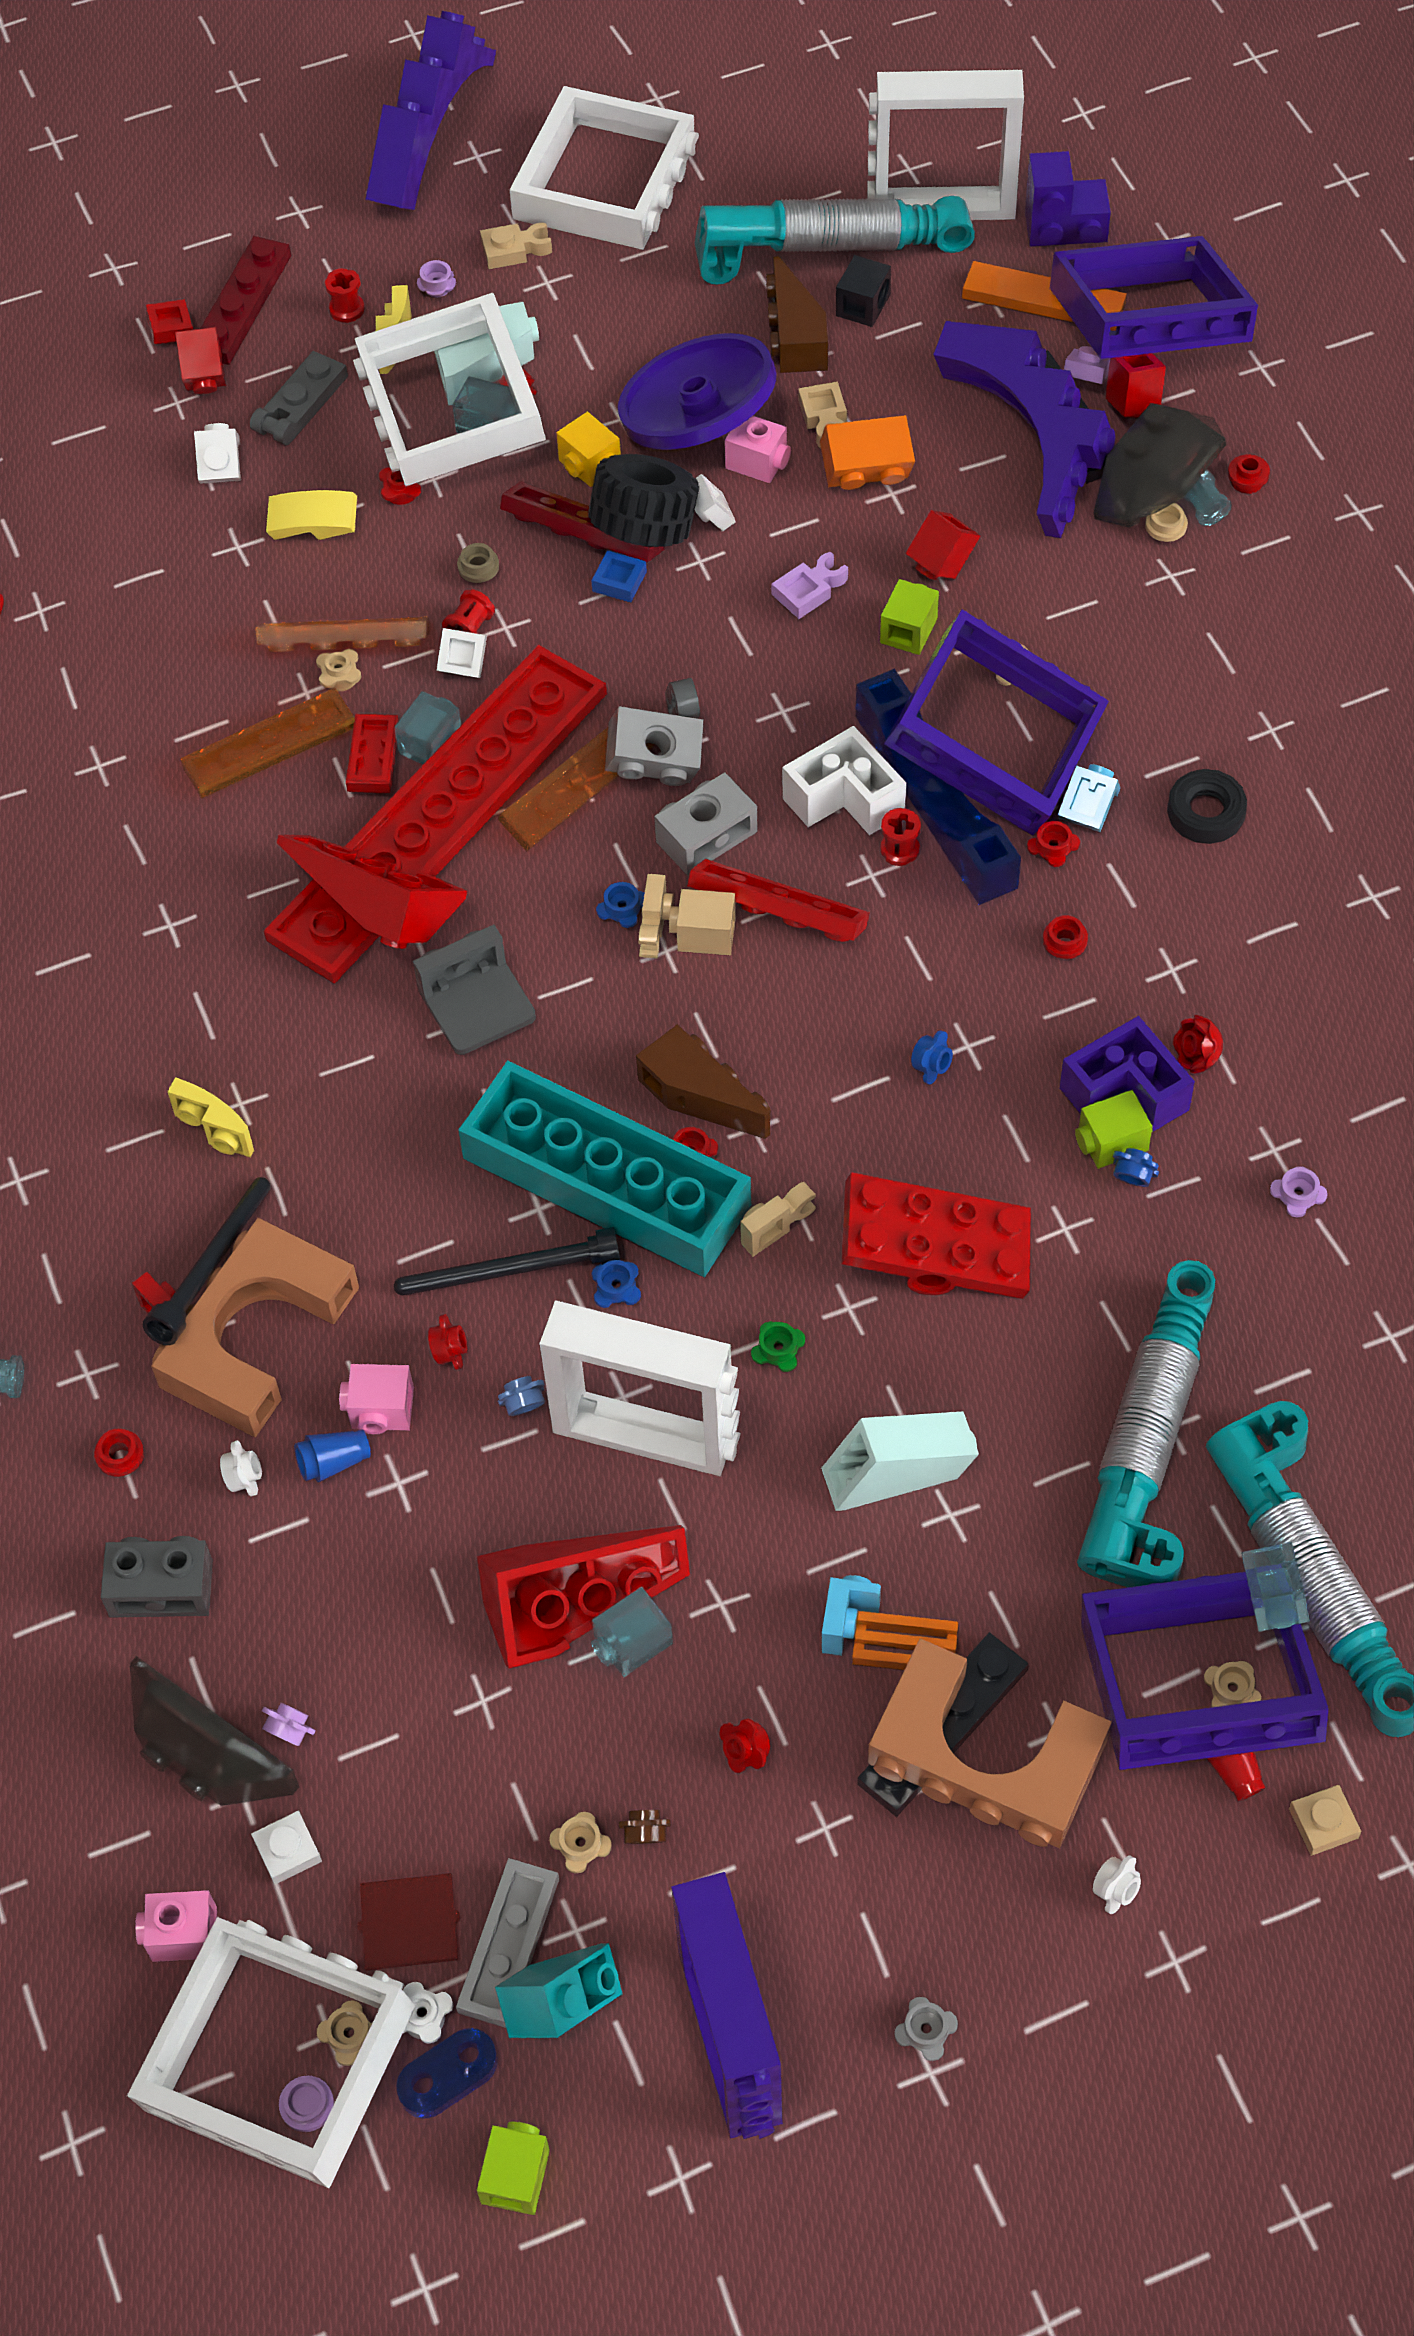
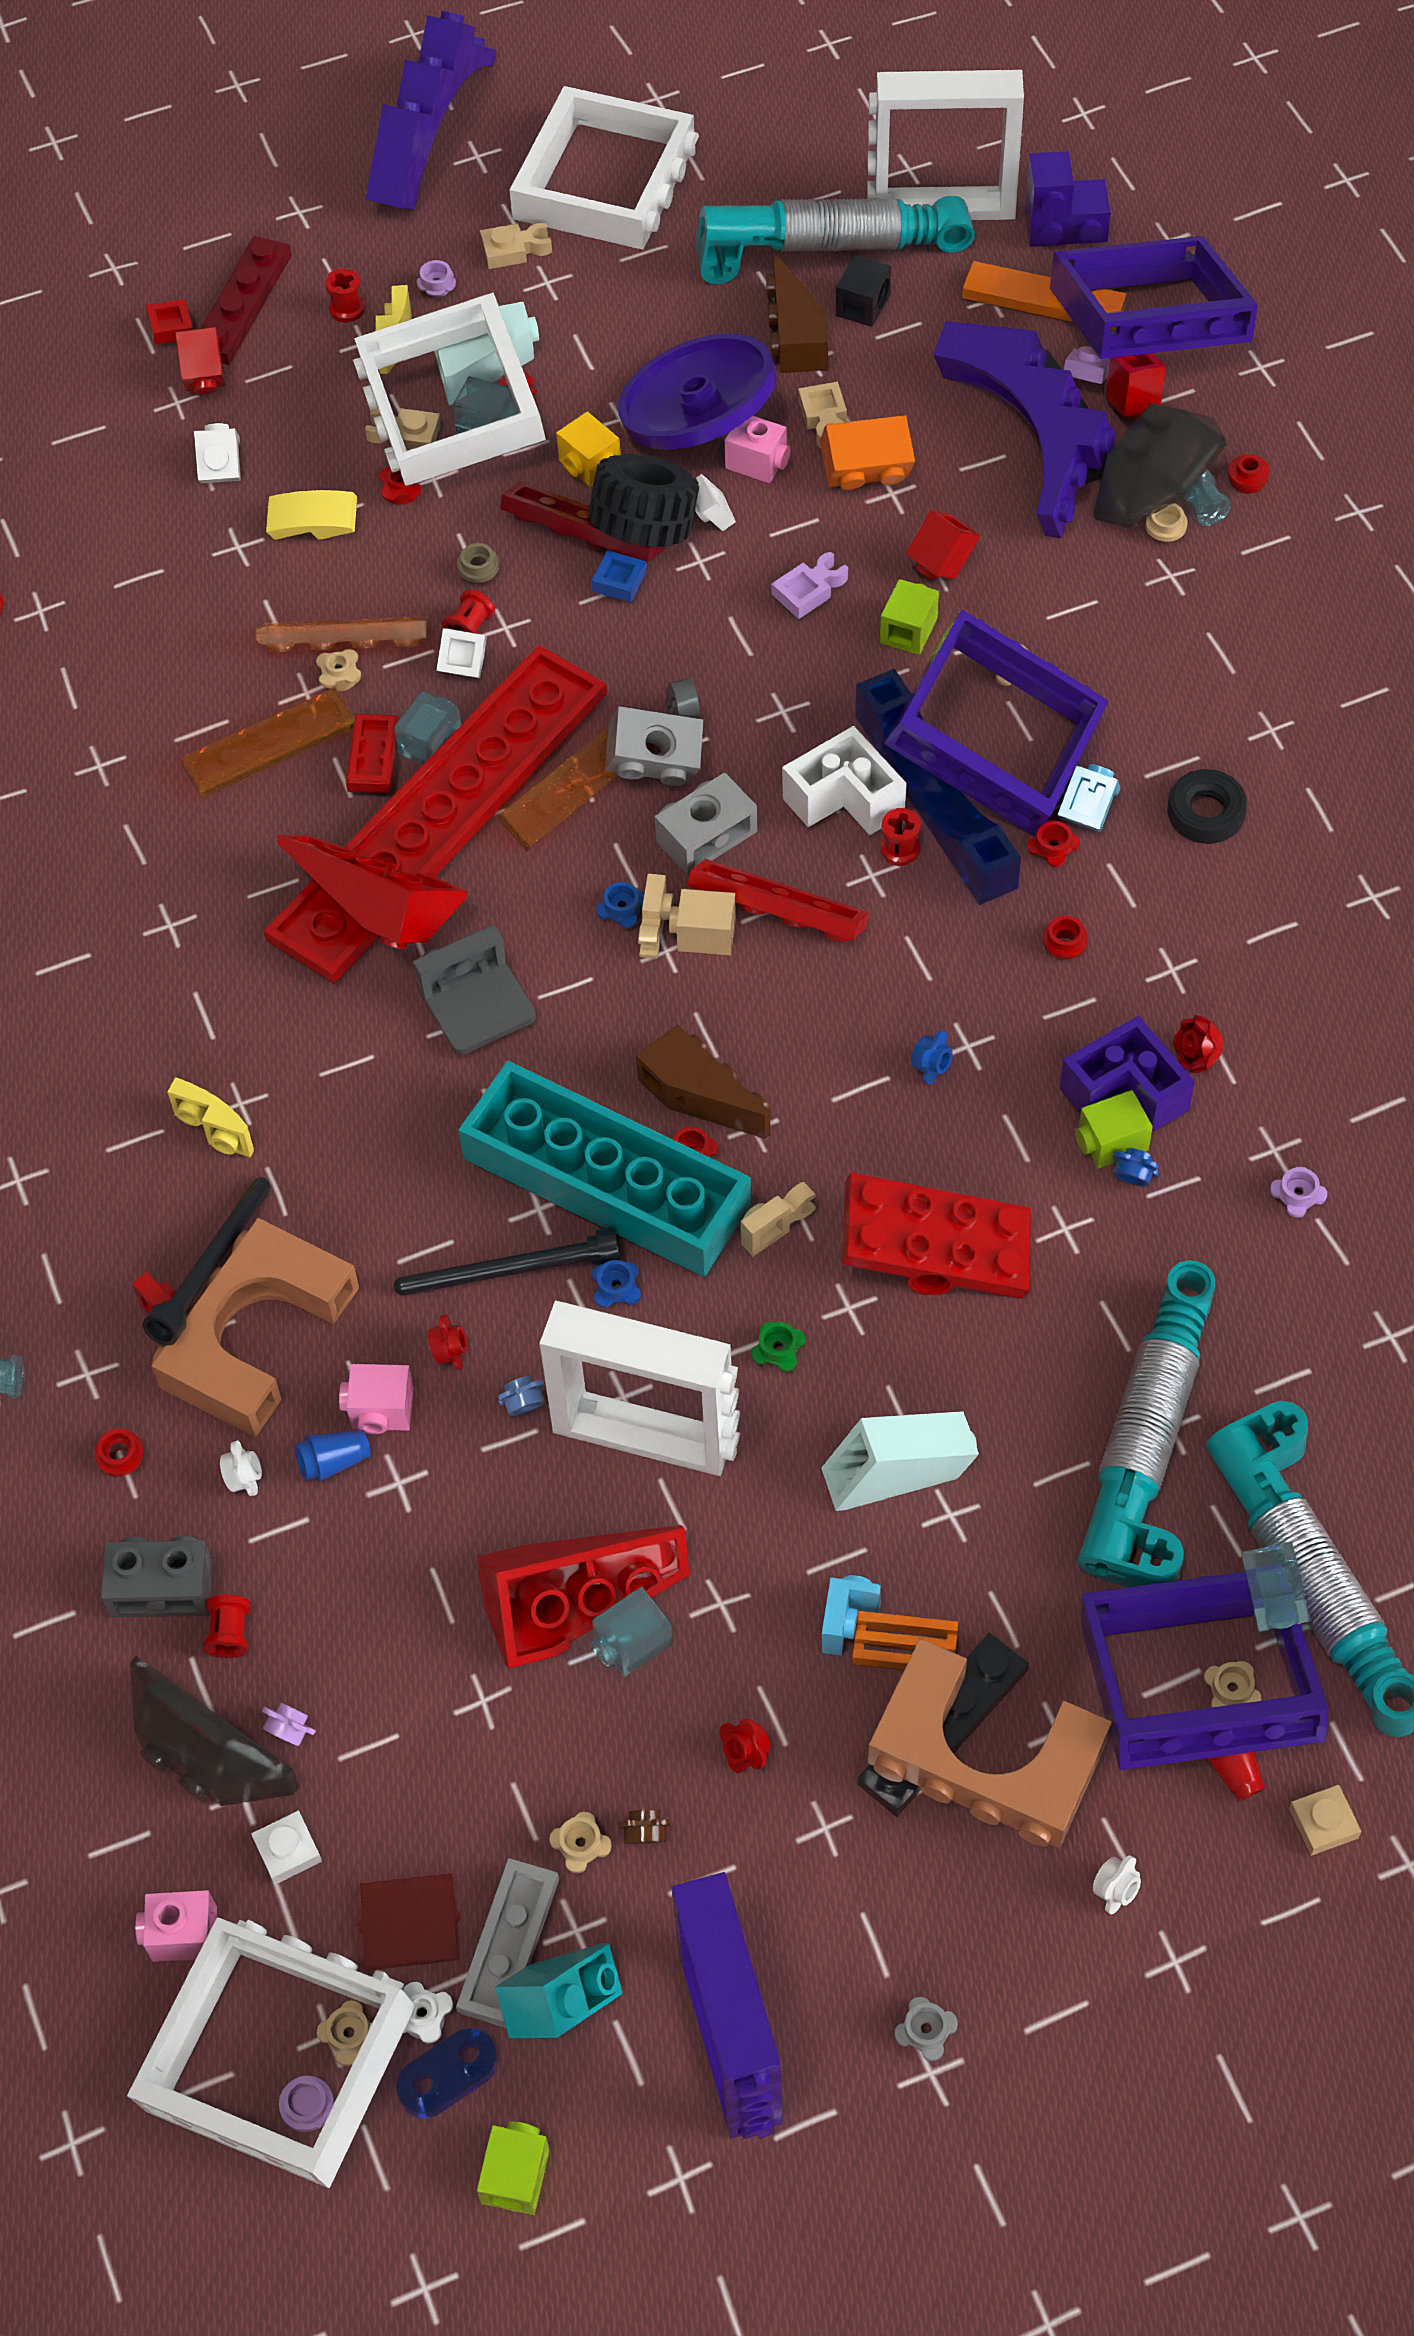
dark grey plate [250,351,348,445] -> none
none -> red bush [202,1594,251,1659]
none -> tan plate [365,408,441,451]

